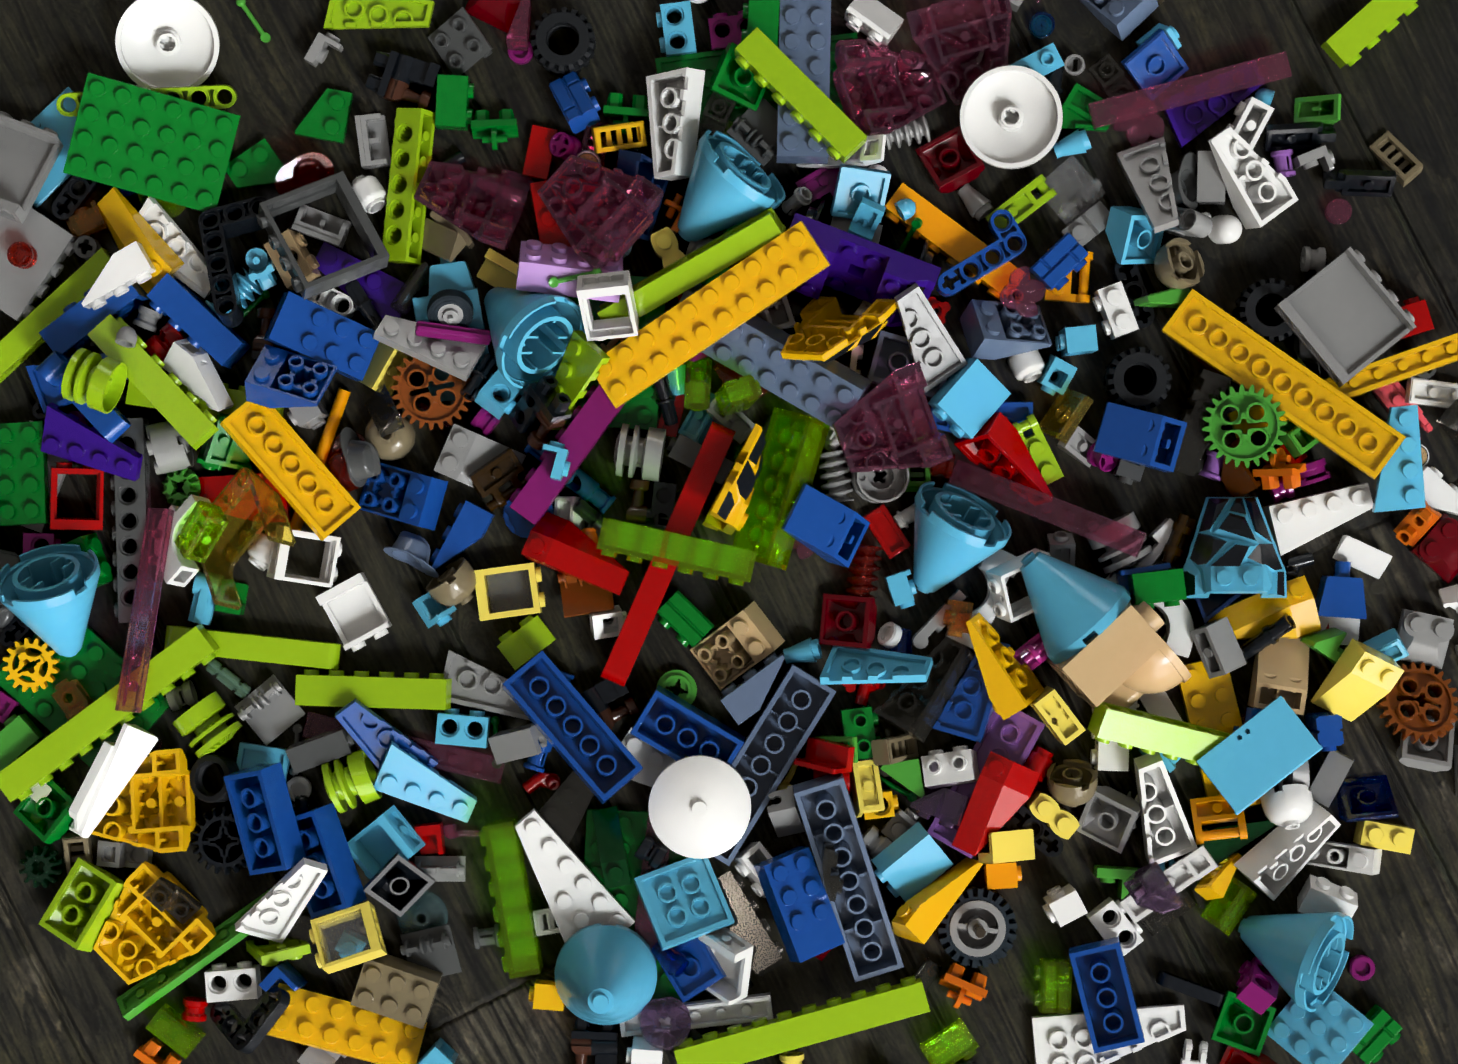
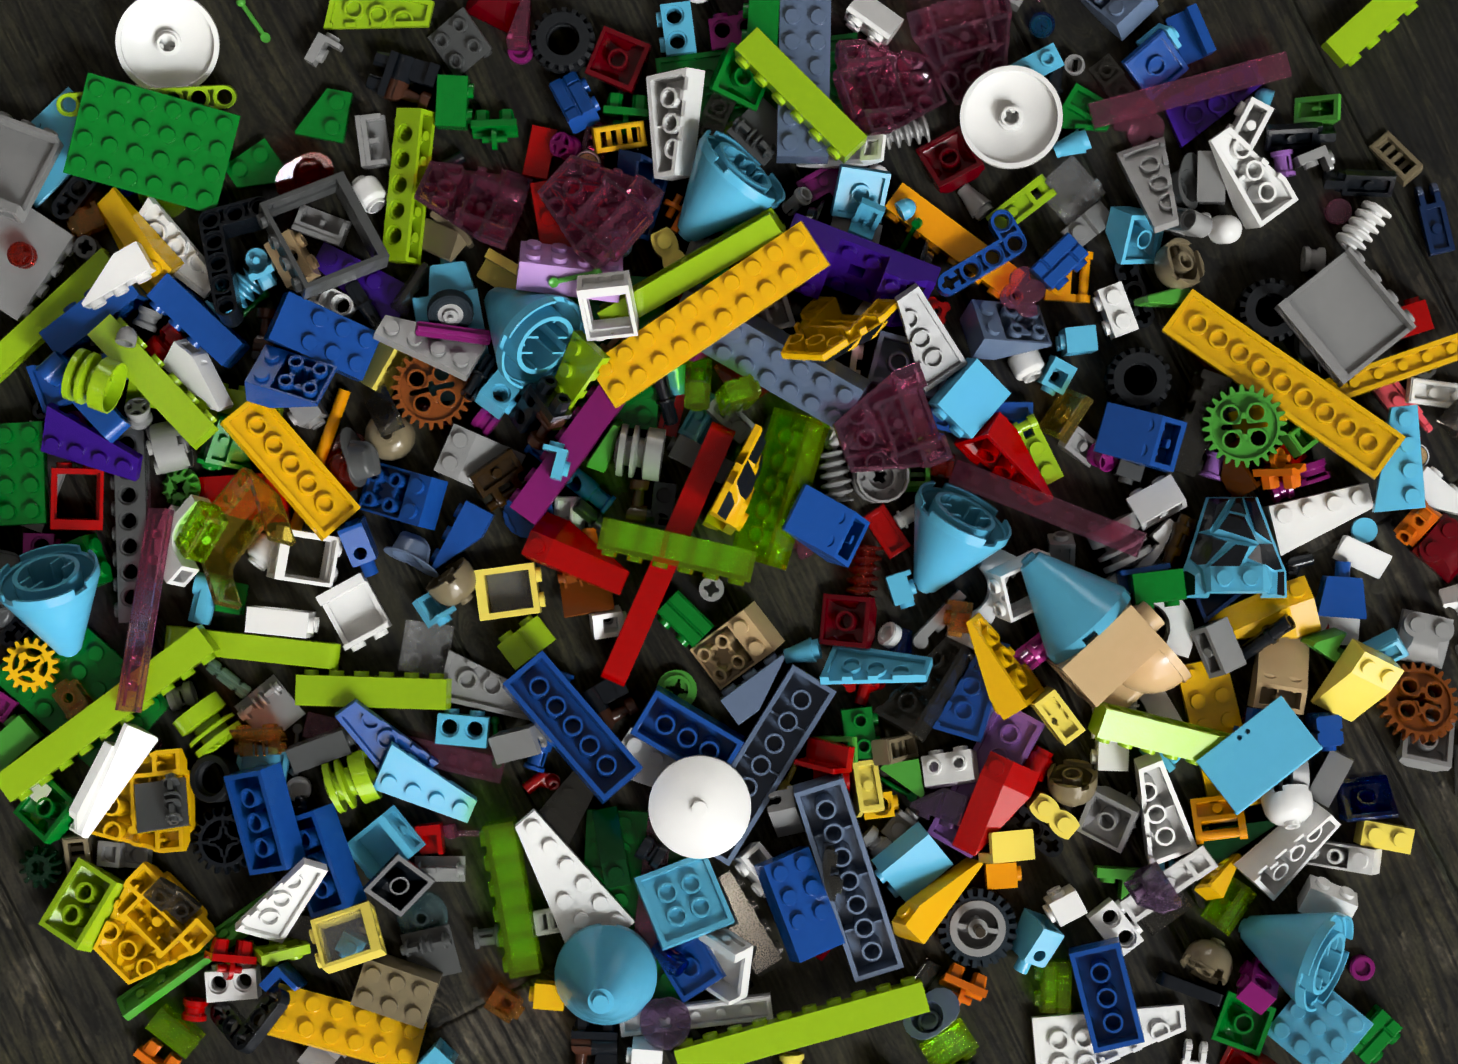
none -> light grey wheel [124,397,153,430]
none -> dark grey hinge [134,773,189,833]
none -> red hips [204,937,257,980]
none -> clear orange hinge [229,723,287,757]
none -> white window [244,605,320,639]
none -> blue torso [337,515,379,578]
none -> clear hinge [398,619,454,674]
none -> clear orange brick [484,982,525,1024]
none -> dark red slope [584,26,652,94]
none -> bright green slope [586,418,623,473]
none -> light grey wheel [699,576,724,602]
none -> sand blue piece [903,988,960,1040]
none -> medium azure torso [1012,908,1065,975]
none -> white brick [1126,474,1188,531]
none -> blue panel [1165,3,1217,65]
none -> dark tan cylinder [1180,937,1233,985]
none -> white piece [1336,200,1392,251]
none -> medium azure tile [1350,518,1378,543]
none -> dark blue hinge [1414,182,1455,257]

